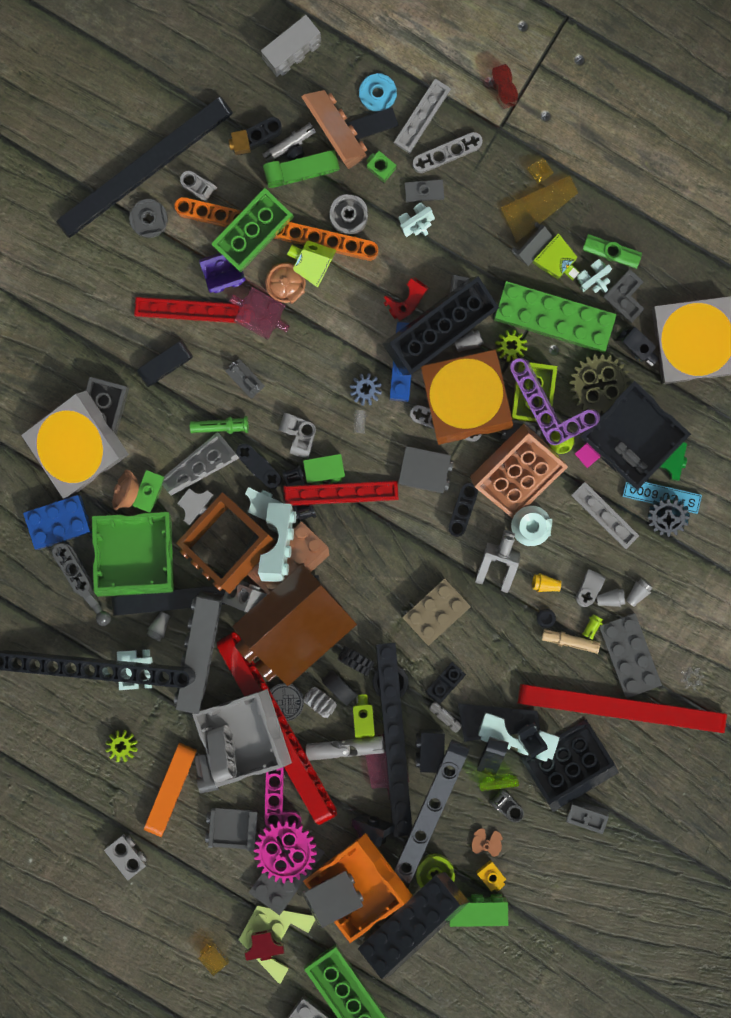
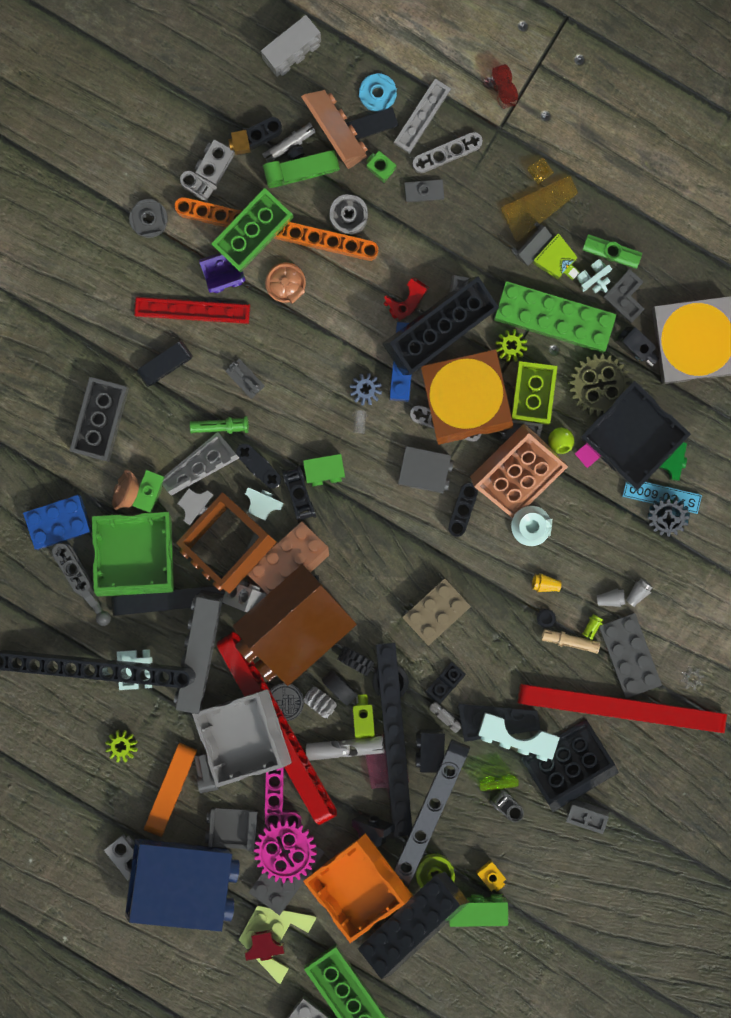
tile [21,390,129,499] -> none
black beam [56,97,233,238] -> none
light grey cone [146,611,171,641] -> none
clear yellow brick [198,943,229,976] -> none
light grey beam [207,725,237,783] -> none
clear pink plate [229,287,290,340] -> none
light aqua arch [258,503,296,582] -> none
light grey piece [278,412,316,459] -> none
red tile [283,481,399,506] -> none
lime torso [287,241,336,287] -> none
dark grey brick [302,871,364,928] -> none
light aqua hips [399,203,435,237] -> none
light grey cone [454,330,484,352] -> none
nougat piece [471,828,503,857] -> none
light grey piece [475,530,520,593] -> none
black beam [476,736,509,777] -> none
medium lavender beam [510,358,600,445] -> none
black bracket [518,723,548,758] -> none
light grey plate [571,482,639,549] -> none
light grey piece [576,569,606,607] -> none
dark grey axle [614,442,648,474] -> none
none -> dark blue brick [125,839,240,932]
none -> light grey brick [195,140,235,187]

